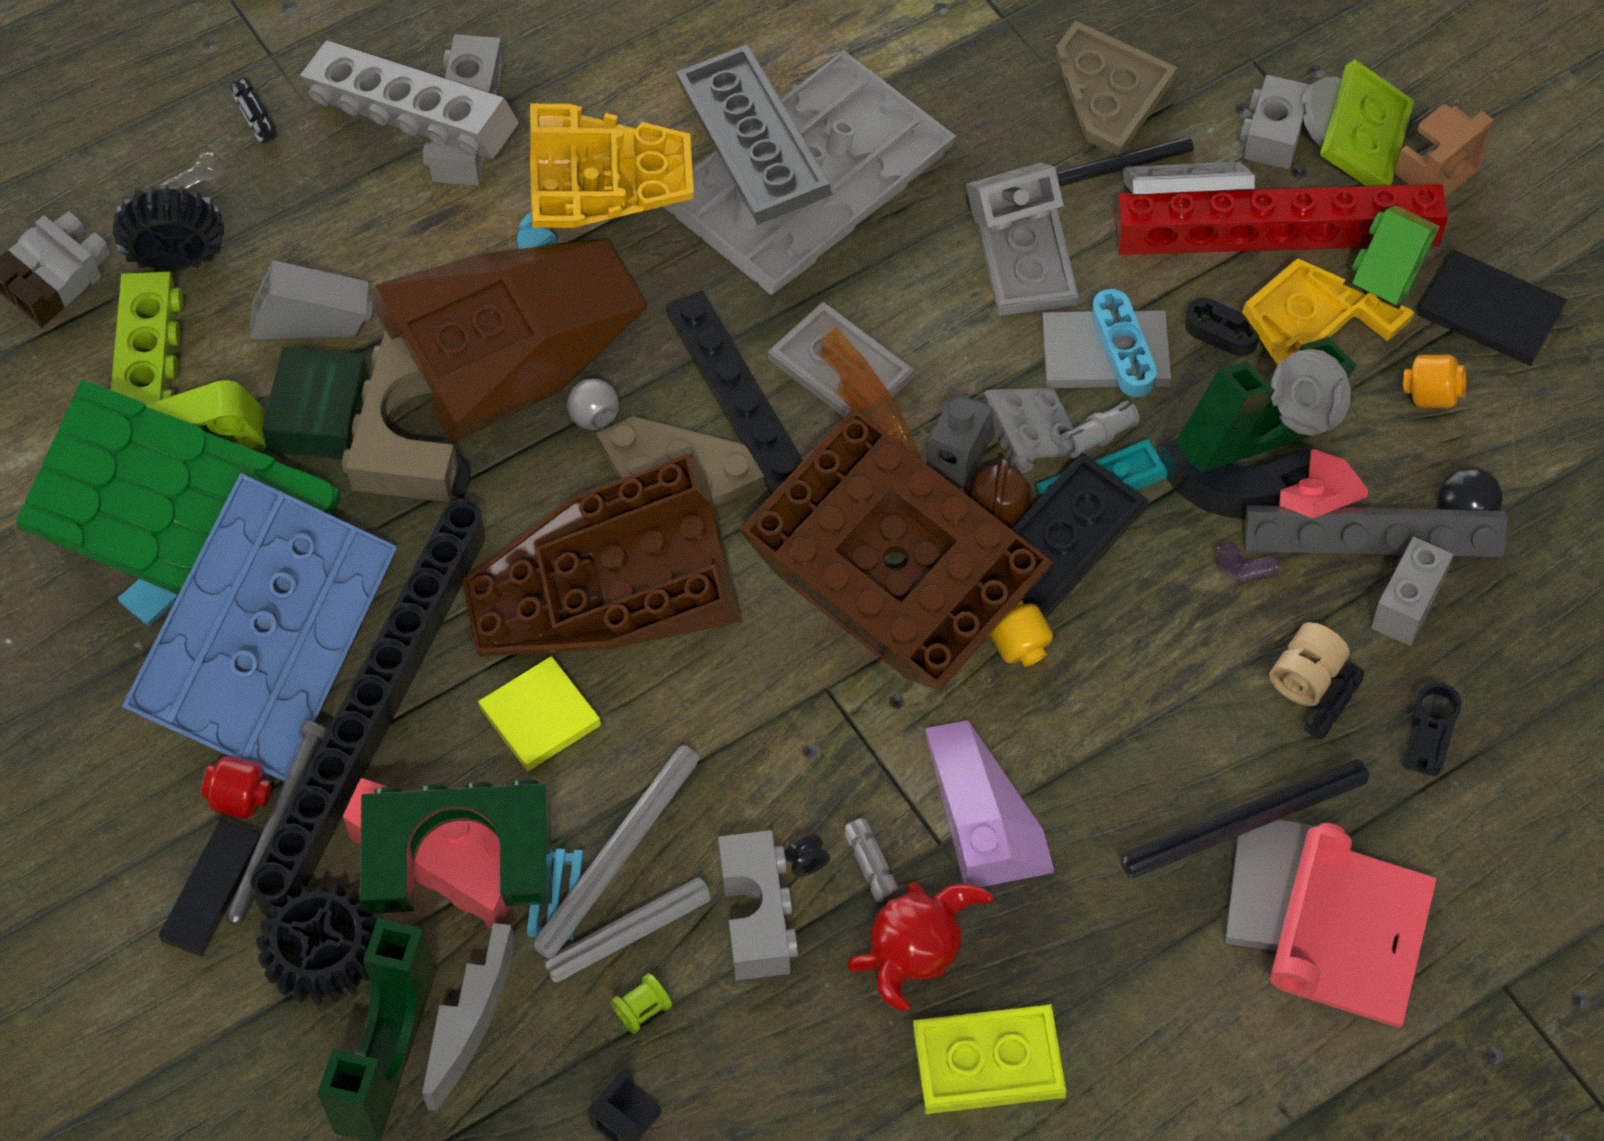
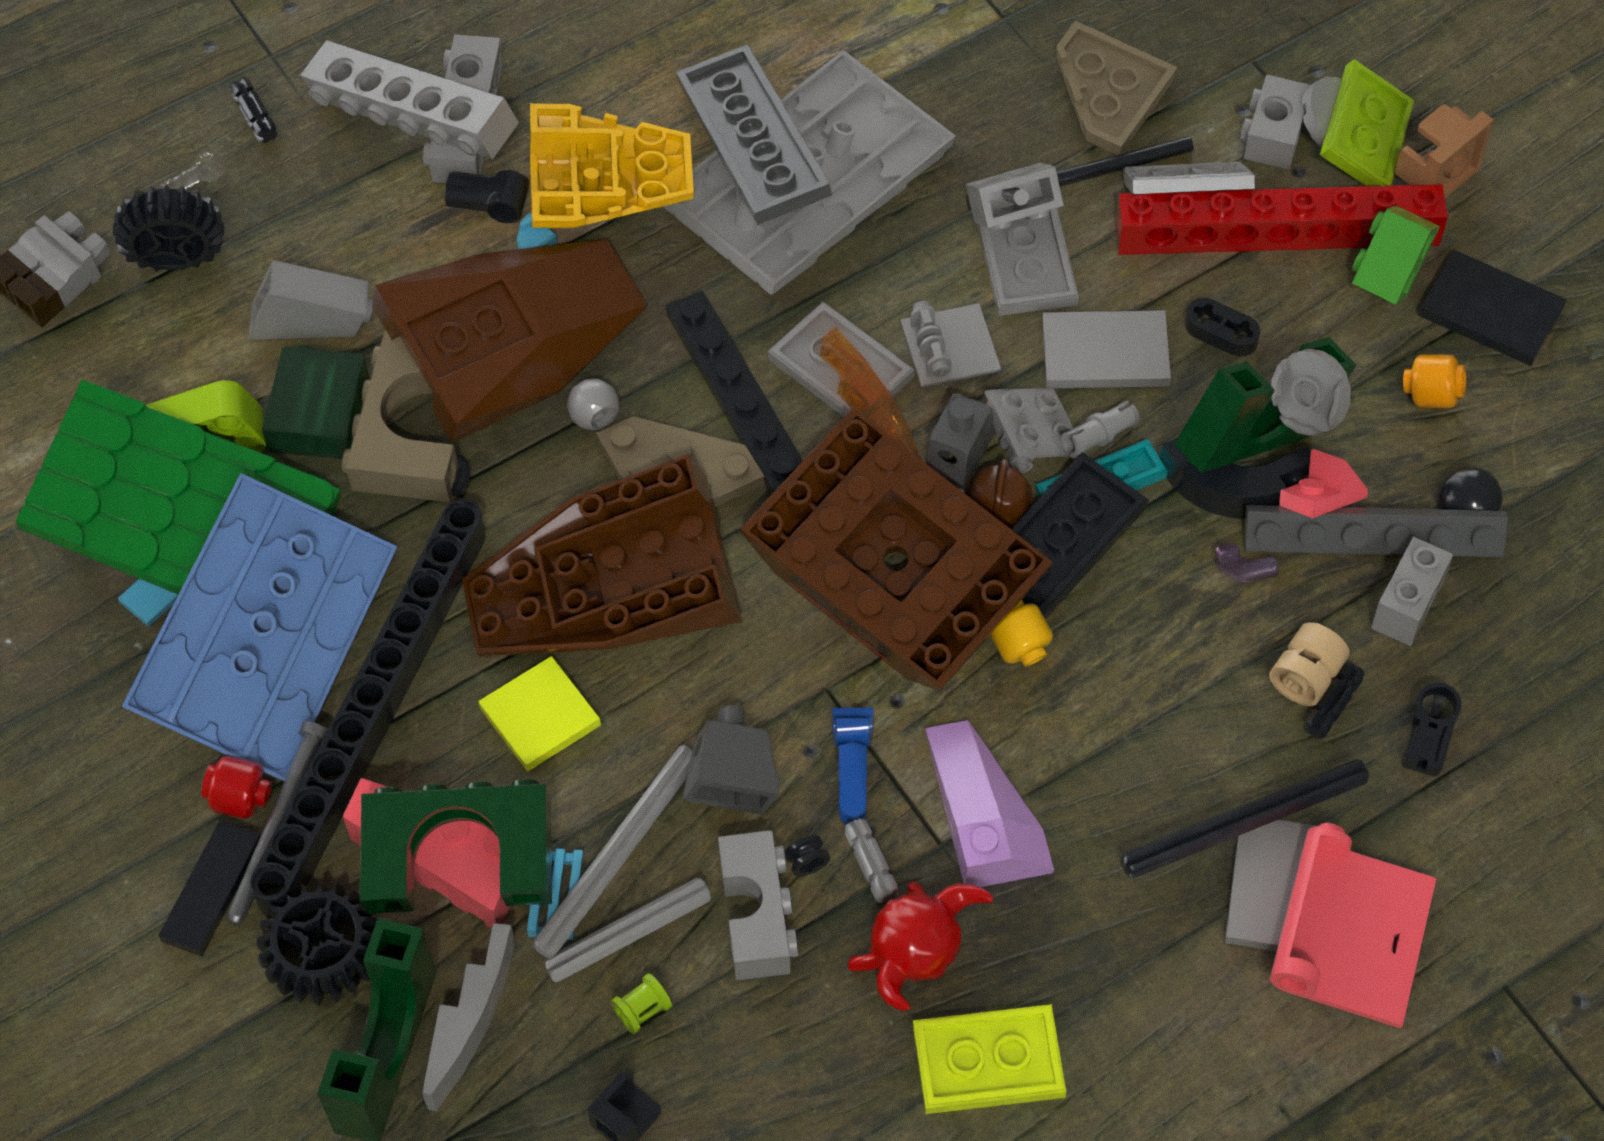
lime brick [111,272,183,405] -> none
medium azure beam [1092,289,1157,397] -> none
yellow wing [1242,258,1415,365] -> none
none -> black piece [445,170,530,224]
none -> dark grey torso [683,706,779,815]
none -> blue piece [832,708,874,825]
none -> light grey hinge [900,301,1001,388]

